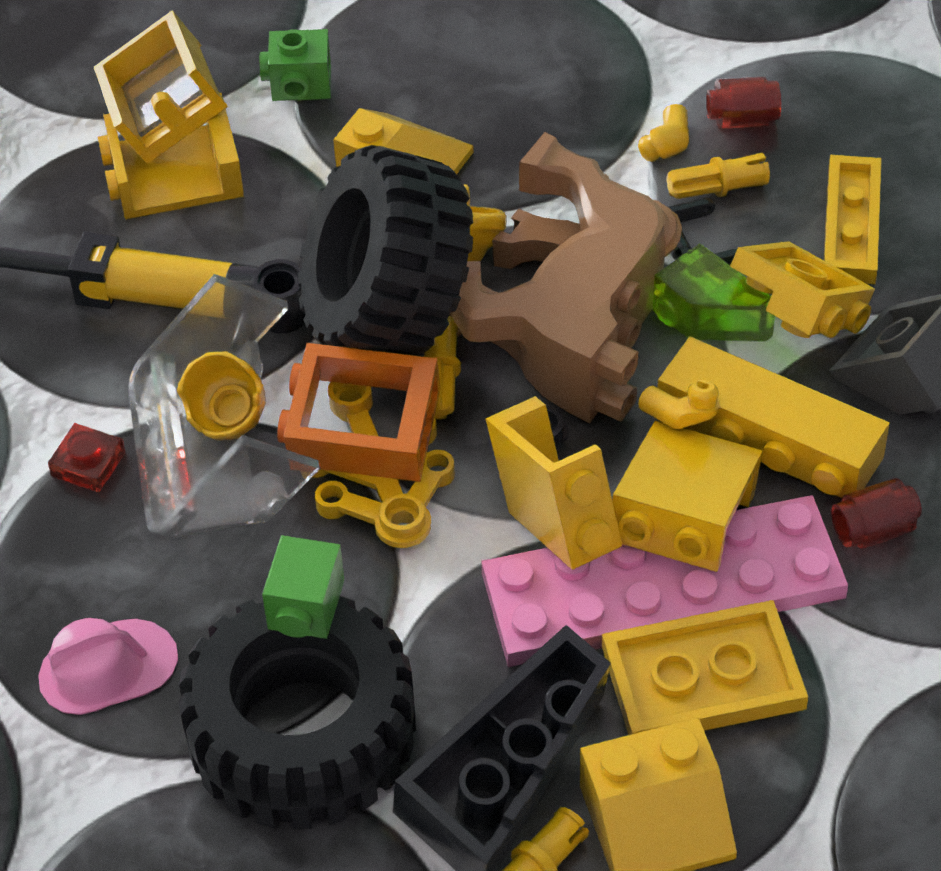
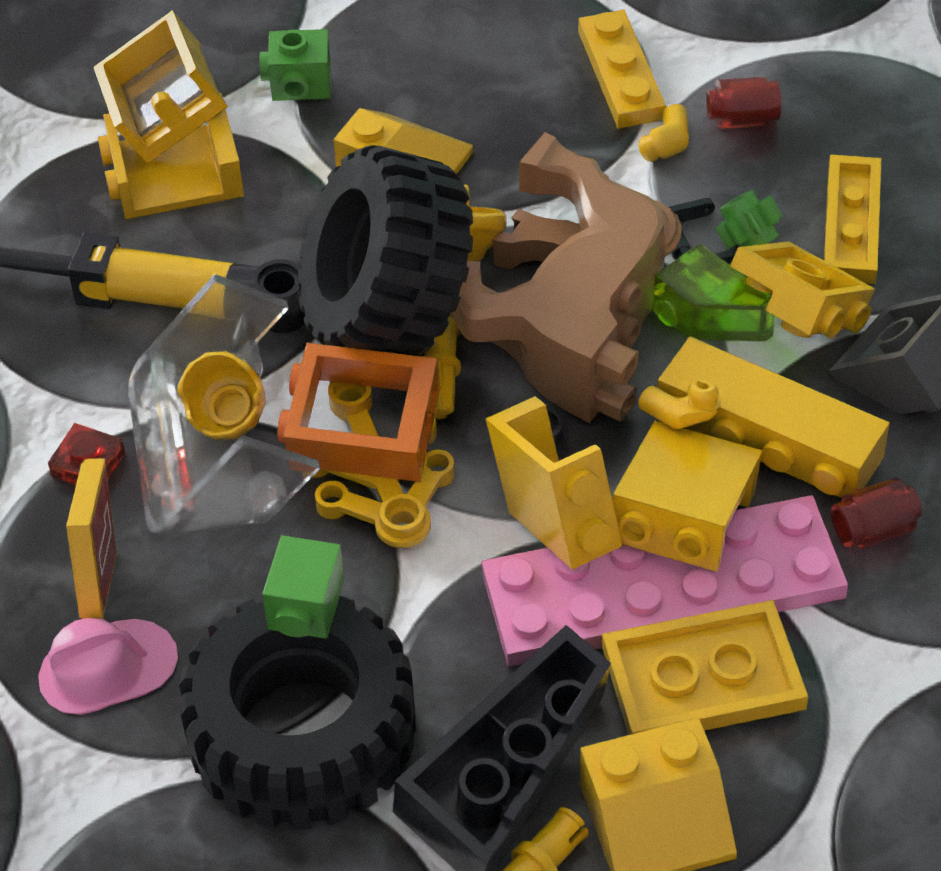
yellow axle [667,153,770,199] -> none
none -> yellow tile [66,459,117,619]
none -> yellow plate [578,9,666,129]
none -> bright green gear [715,190,783,249]

